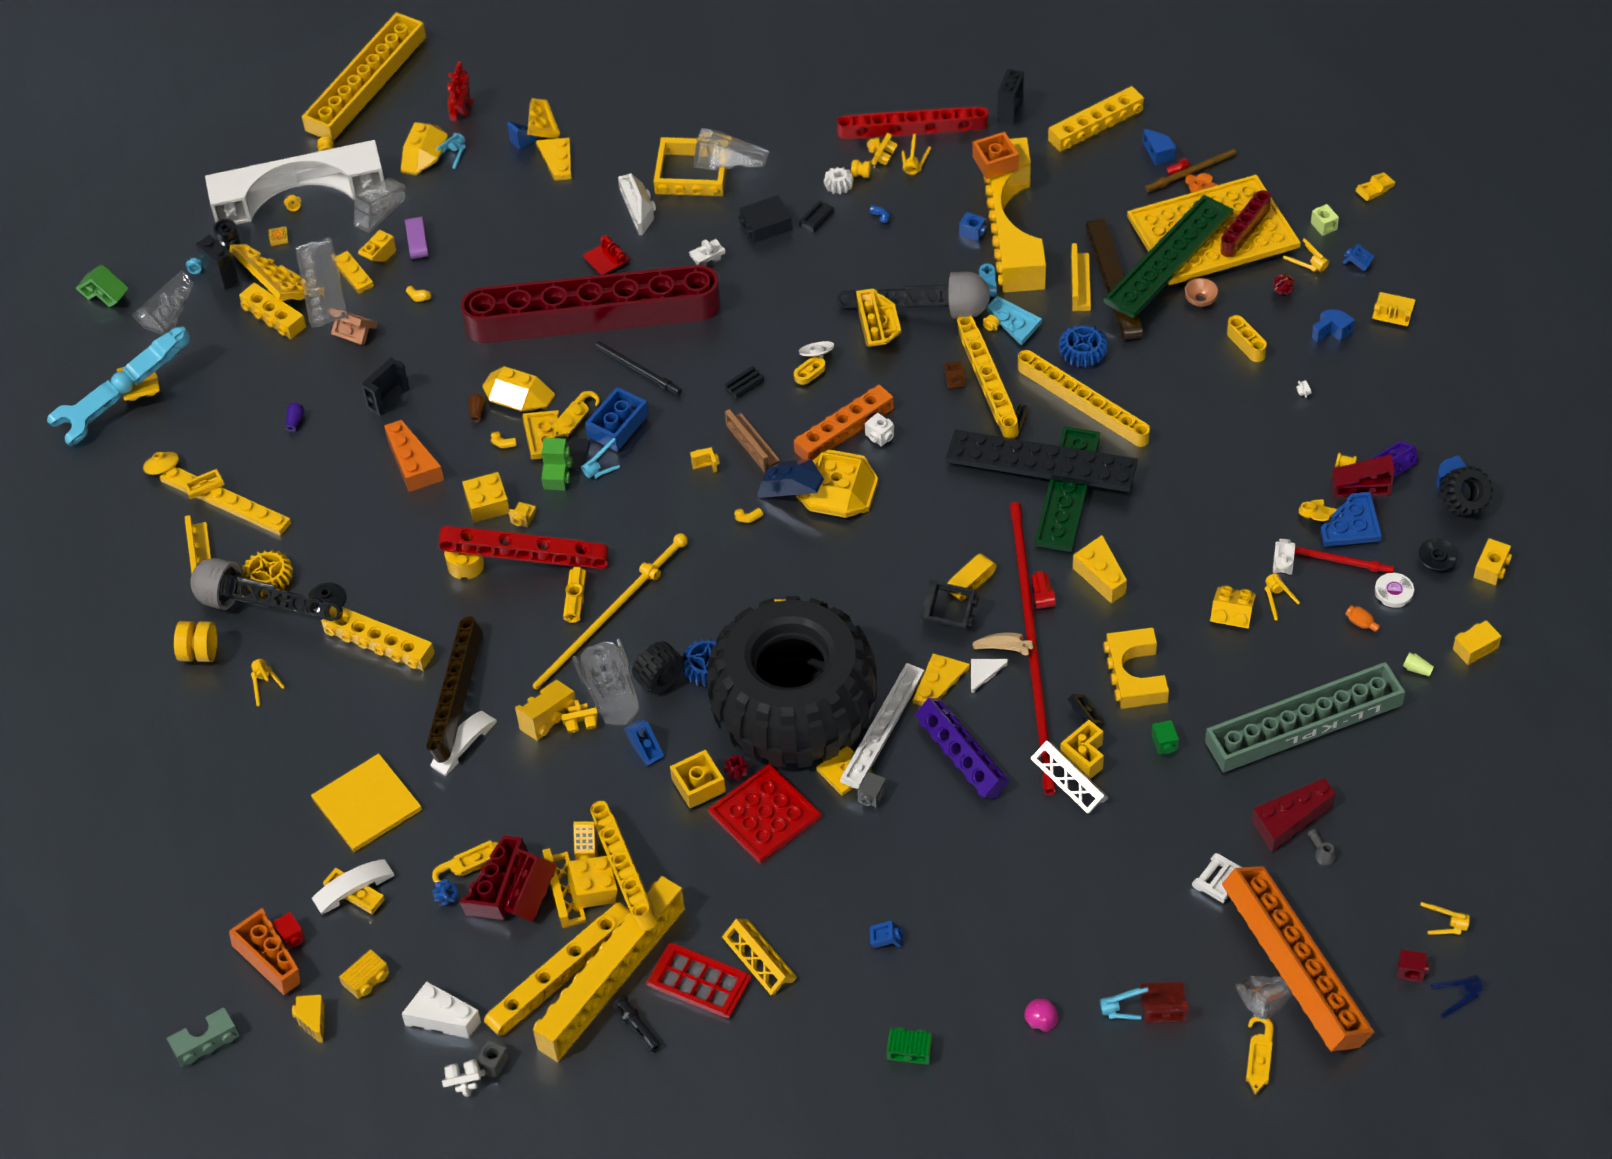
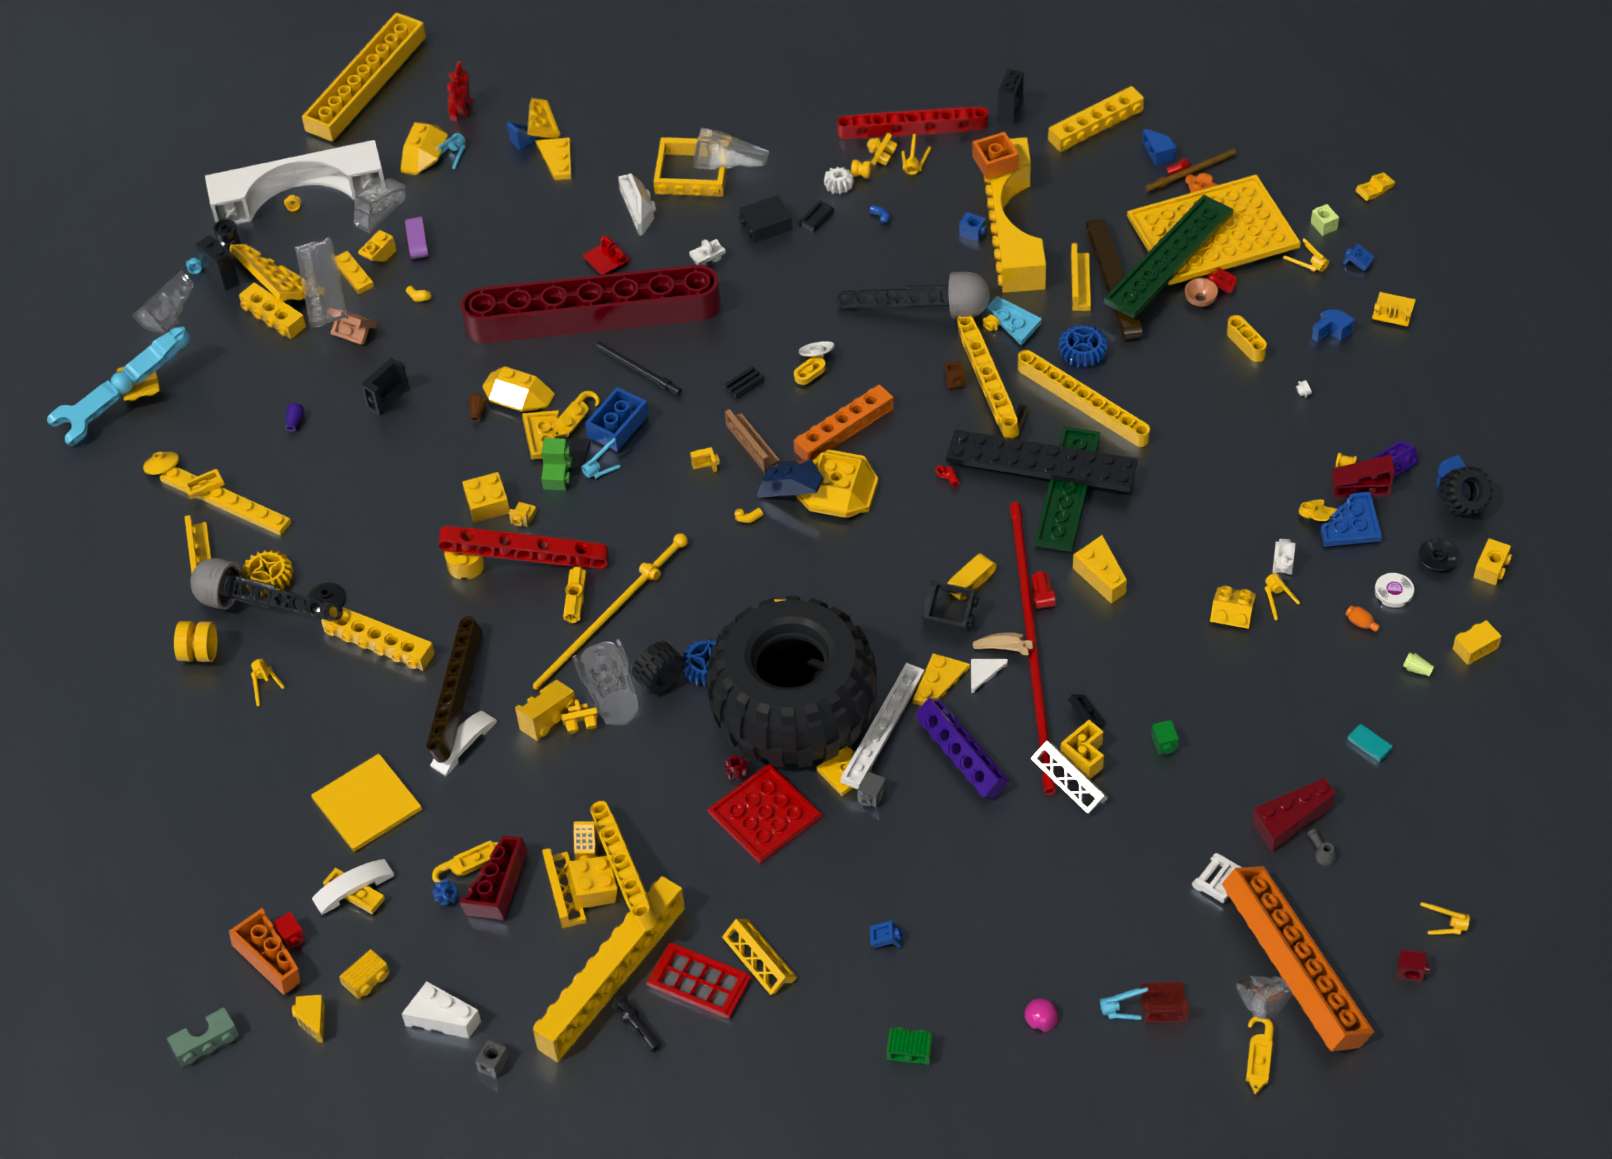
bright green brick [76,264,128,307] -> none
yellow tile [269,227,288,246] -> none
yellow wheel [317,136,335,152] -> none
orange wedge [384,420,444,492] -> none
white hips [442,1059,486,1097] -> none
yellow beam [484,902,630,1036] -> none
yellow arm [491,432,517,449] -> none
dark red wedge [503,849,557,922] -> none
blue slope [623,719,664,766] -> none
yellow brick [670,750,726,809] -> none
yellow wedge [856,288,901,347] -> none
white brick [865,413,894,447] -> none
dark azure piece [979,264,996,297] -> none
yellow arch [1103,628,1169,709] -> none
sand green brick [1205,662,1405,773] -> none
dark red beam [1220,190,1271,257] -> none
dark red gear [1273,273,1295,295] -> none
red bar [1294,546,1395,573] -> none
clear blue plant [1430,975,1482,1018] -> none
none -> red arm [935,465,960,487]
none -> red bracket [1207,267,1237,294]
none -> teal tile [1347,724,1393,762]

